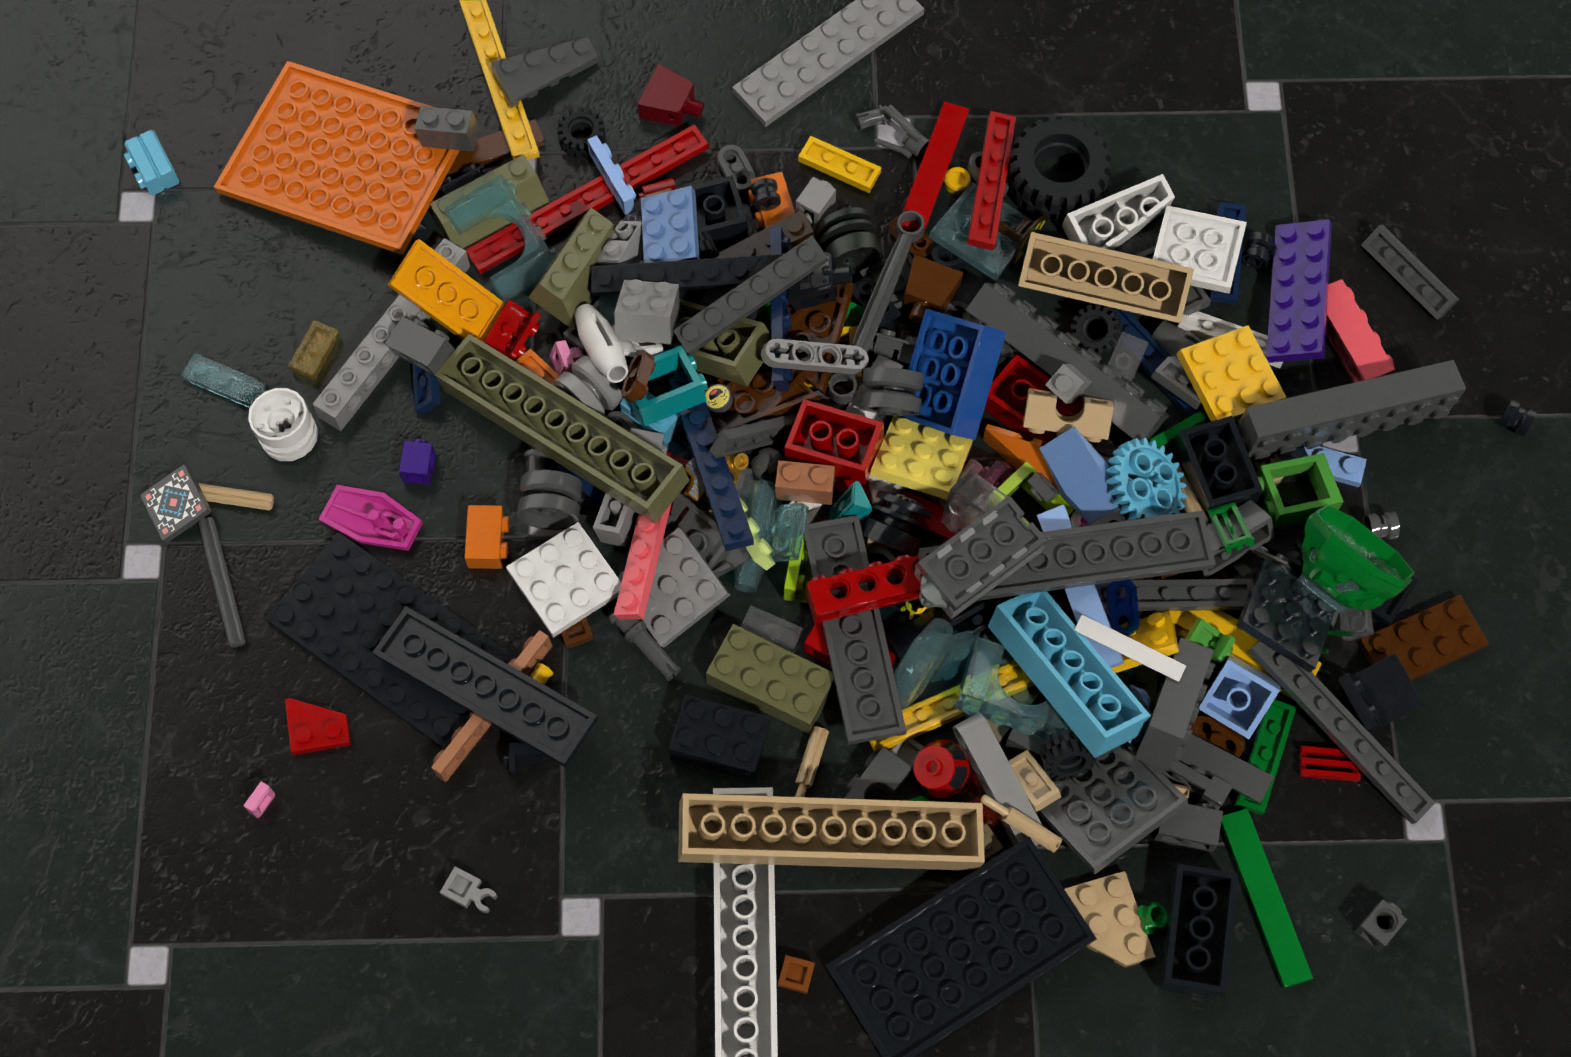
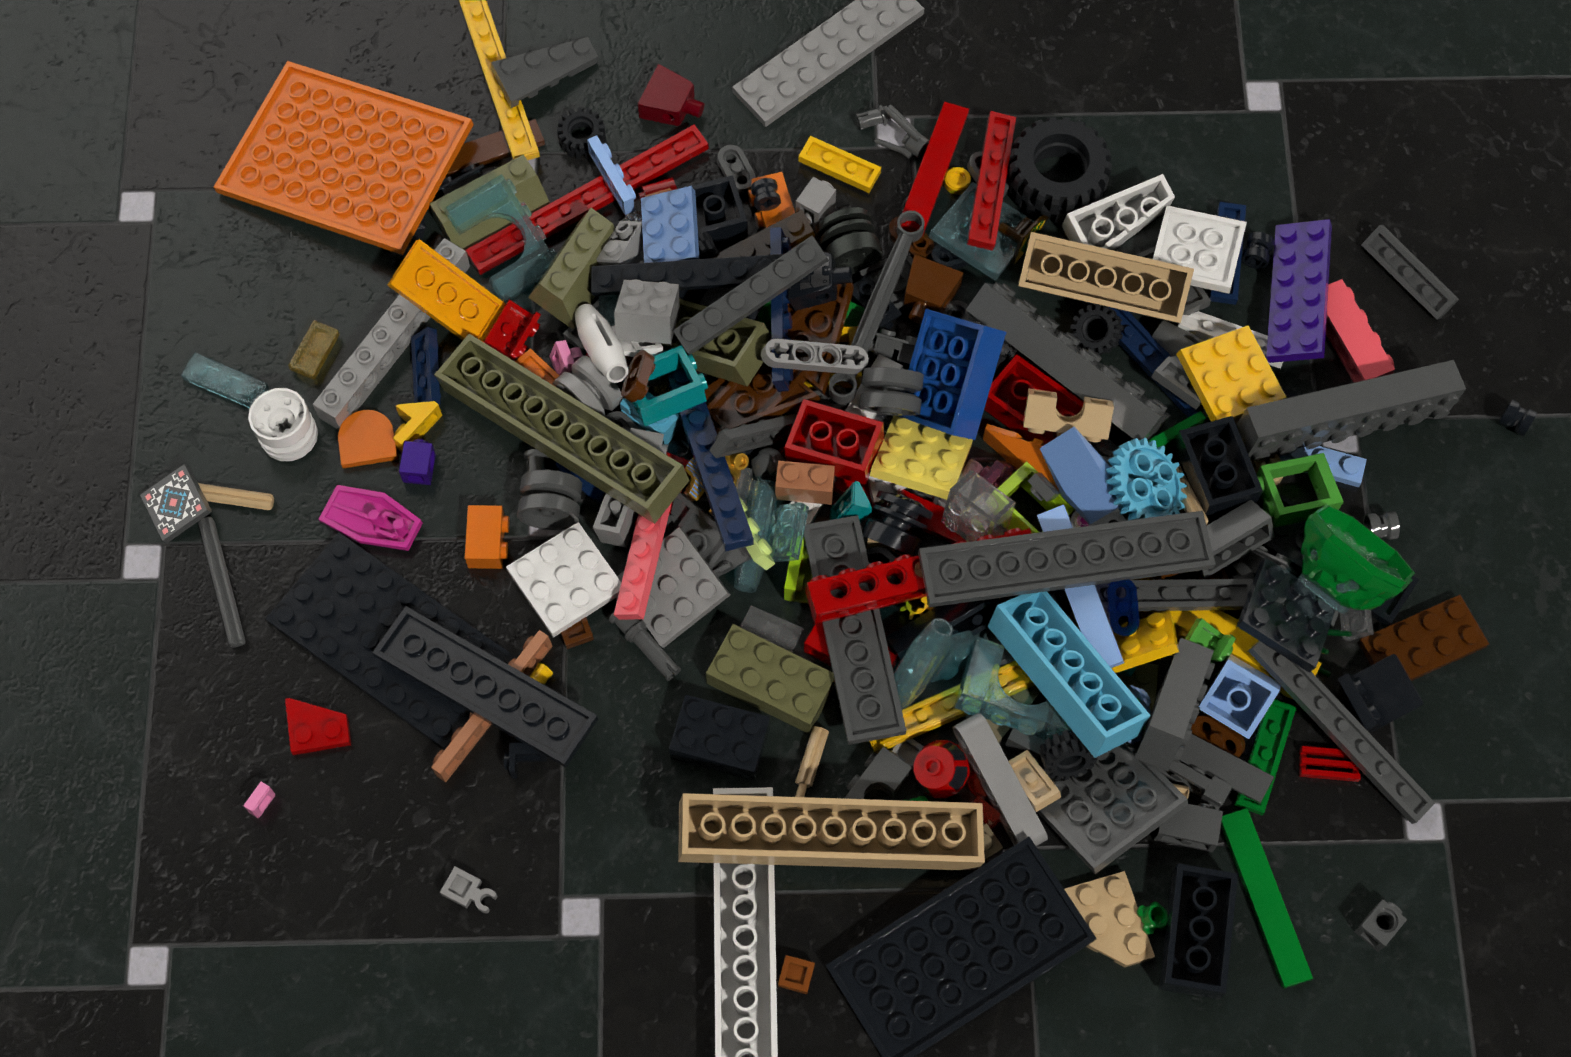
medium azure brick [124,130,180,195] -> none
dark grey brick [385,317,455,376] -> none
dark grey brick [415,106,479,152] -> none
tile [705,384,733,413] -> none
dark grey piece [914,496,1047,619] -> none
tan axle [981,795,1062,853] -> none
light grey brick [1046,364,1092,404] -> none
white sticker [1074,615,1186,682] -> none
clear plate [1107,331,1149,383] -> none
green tile [1207,502,1254,554] -> none
none -> orange tile [338,410,398,469]
none -> yellow slope [393,401,442,452]

